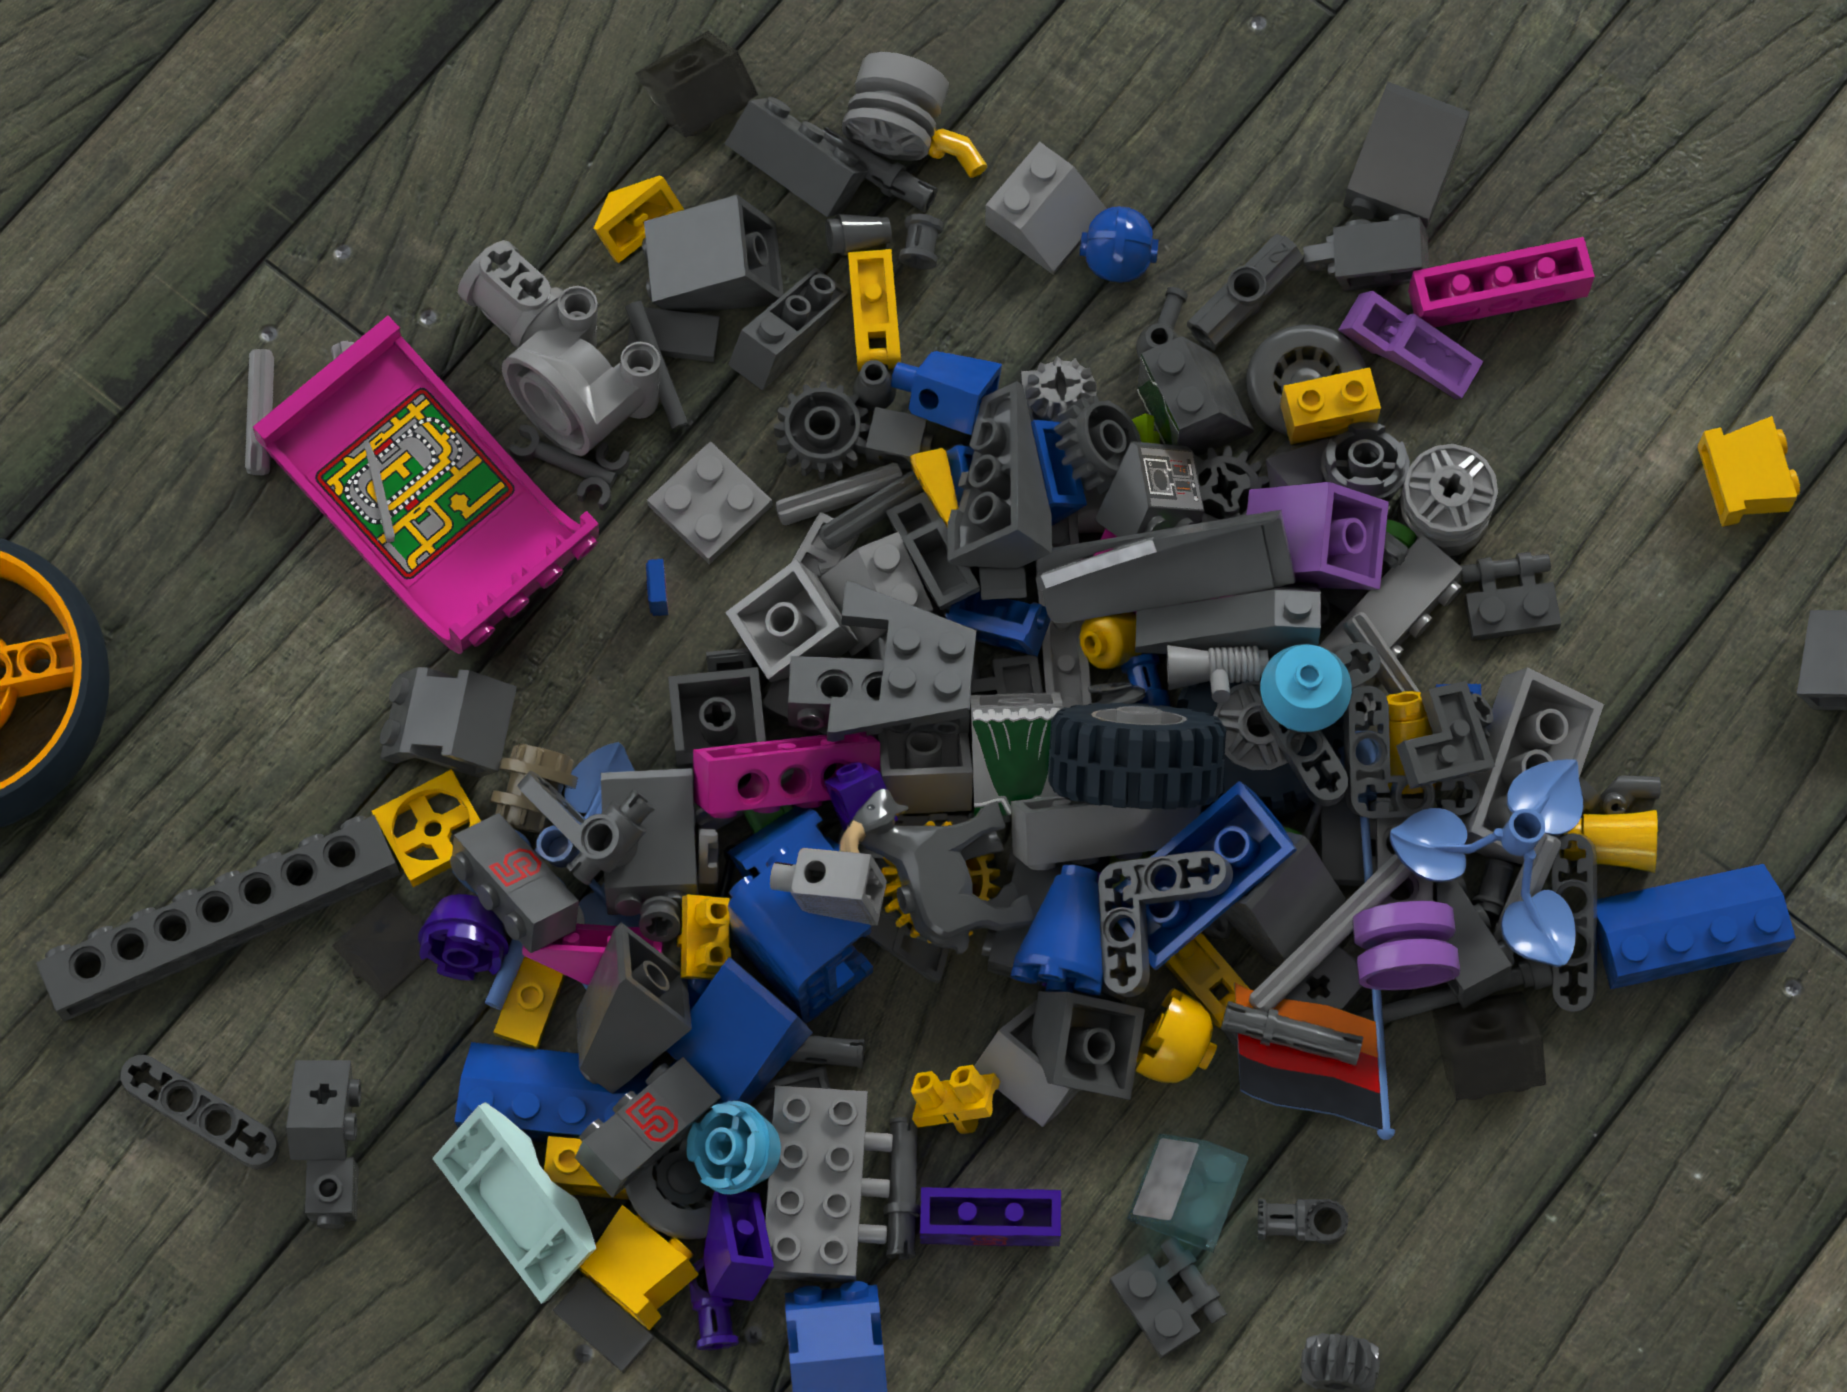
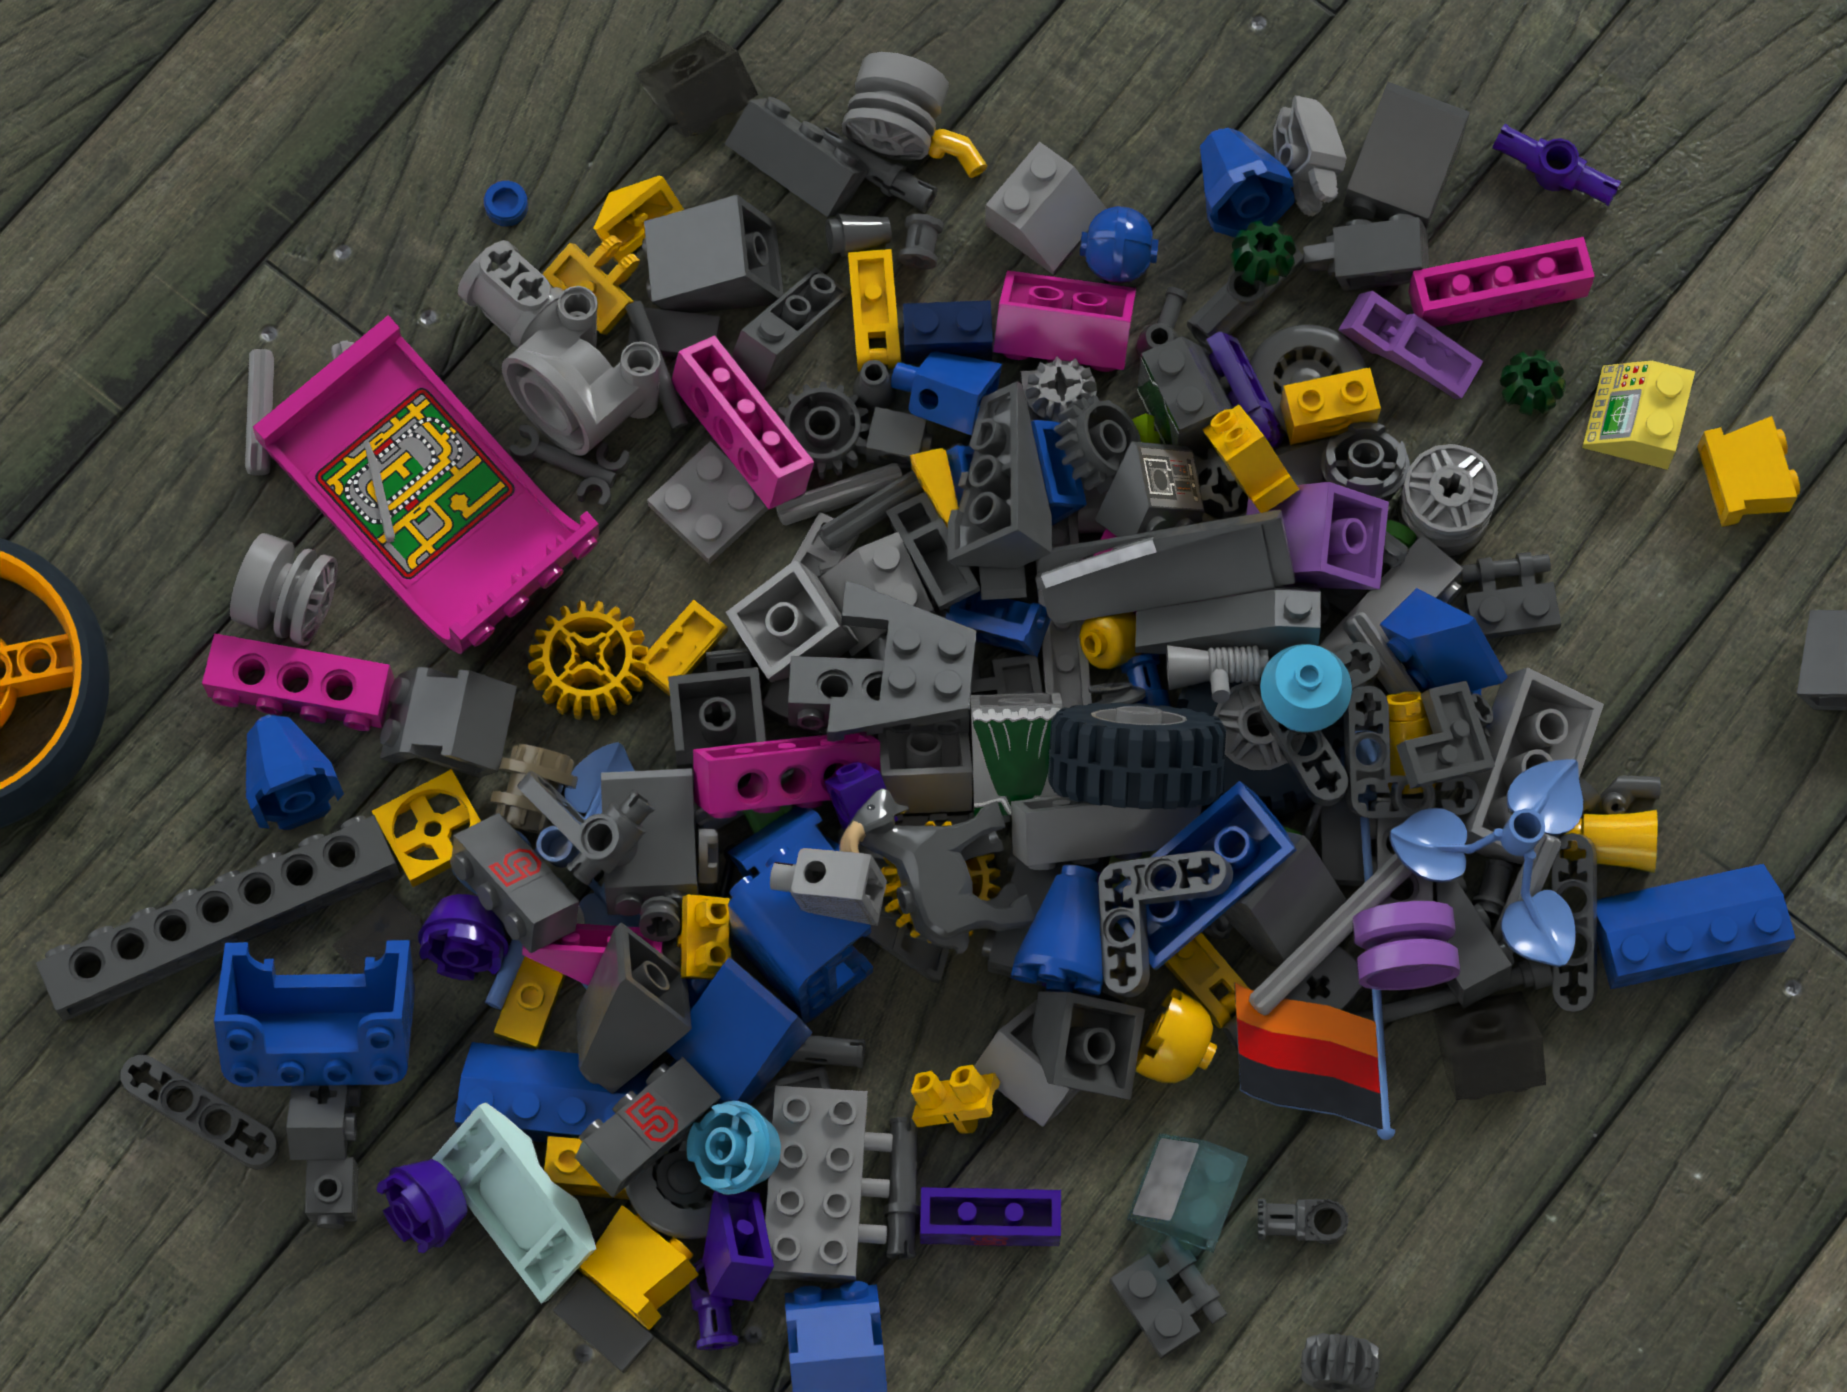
blue tile [646,559,669,616] -> none
dark grey pin [1221,1001,1363,1066] -> none
none -> dark pink brick [202,633,394,731]
none -> blue windscreen [214,940,415,1087]
none -> light grey wheel [230,533,338,646]
none -> blue cone [246,714,344,830]
none -> dark purple cone [376,1159,467,1253]
none -> blue tile [484,181,528,227]
none -> yellow gear [528,600,649,720]
none -> yellow hinge [542,235,640,335]
none -> yellow plate [639,600,728,696]
none -> dark pink brick [671,335,814,510]
none -> dark blue brick [903,300,993,364]
none -> dark pink slope [993,270,1136,372]
none -> blue cone [1200,127,1295,237]
none -> yellow hips [1202,404,1300,513]
none -> dark purple hinge [1207,331,1284,450]
none -> dark green piece [1230,220,1296,287]
none -> light grey hinge [1273,95,1347,217]
none -> blue slope [1380,588,1508,692]
none -> dark purple pin [1492,124,1622,207]
none -> dark green piece [1500,349,1566,416]
none -> light yellow slope [1582,361,1695,470]

